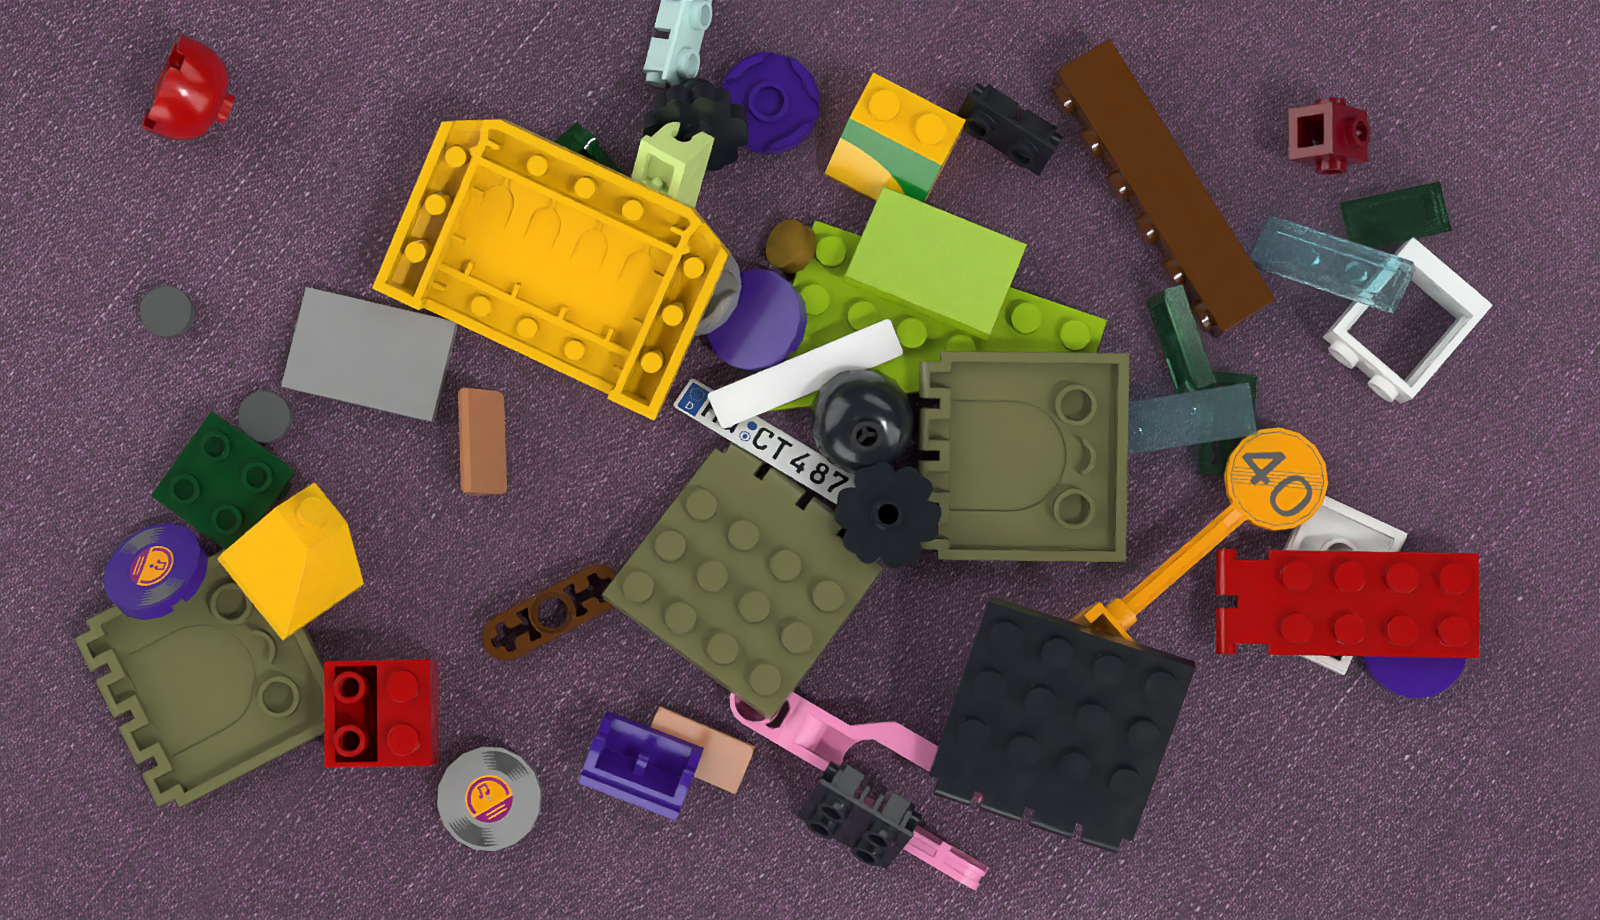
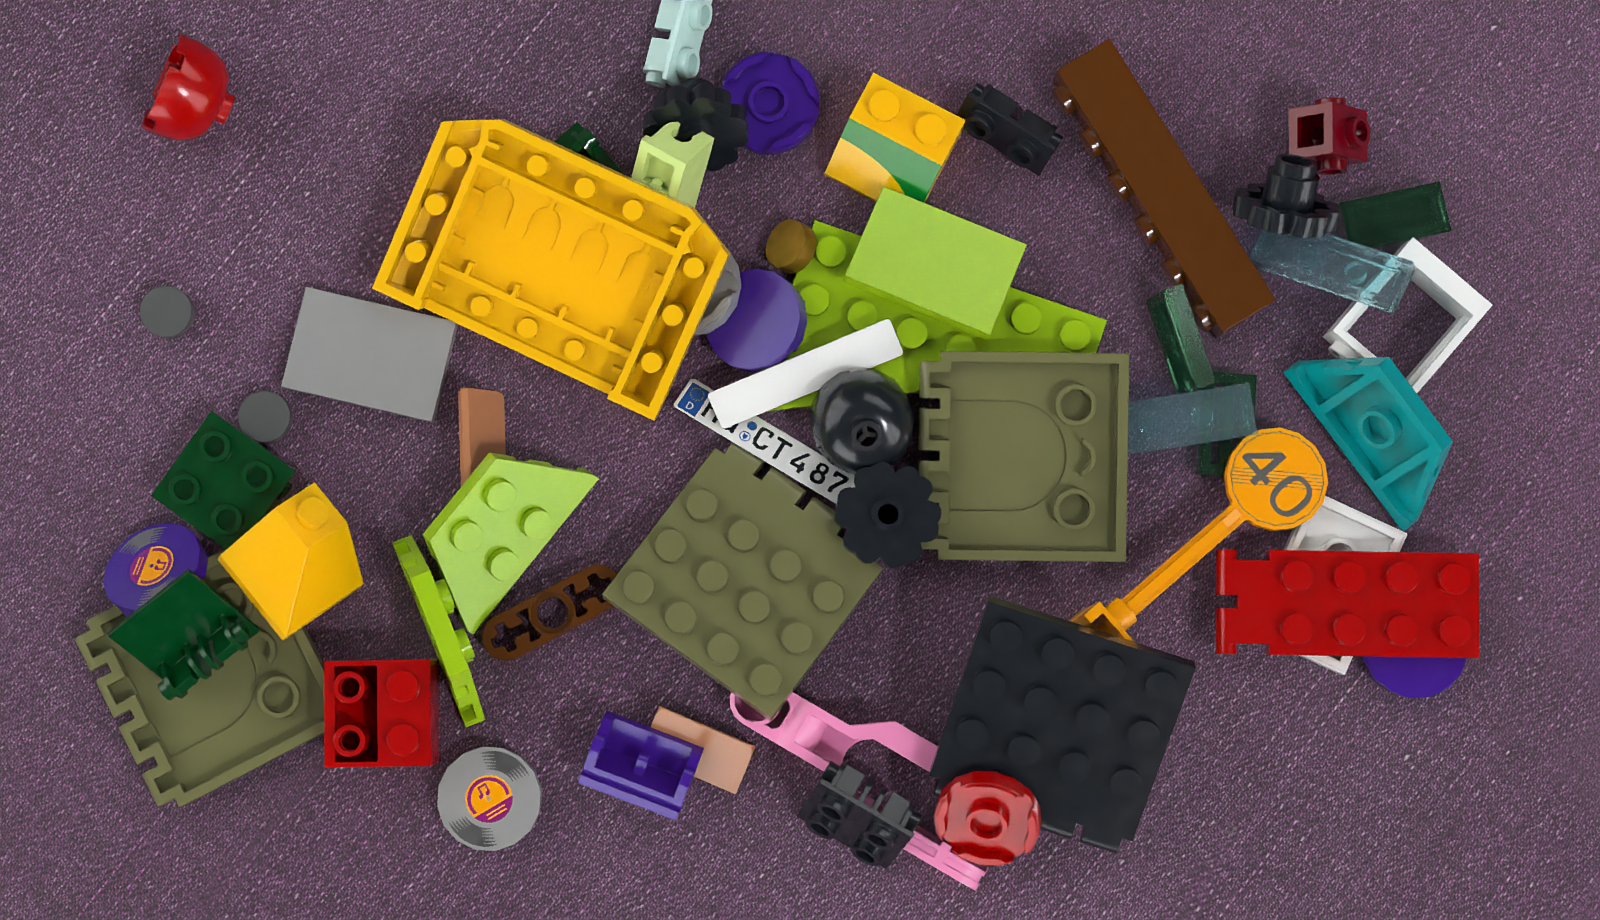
none -> dark green hinge [107,569,260,701]
none -> lime wing [392,535,485,728]
none -> lime wing [423,452,599,634]
none -> tile [934,771,1042,866]
none -> black plant [1232,154,1341,238]
none -> teal wing [1283,357,1453,532]

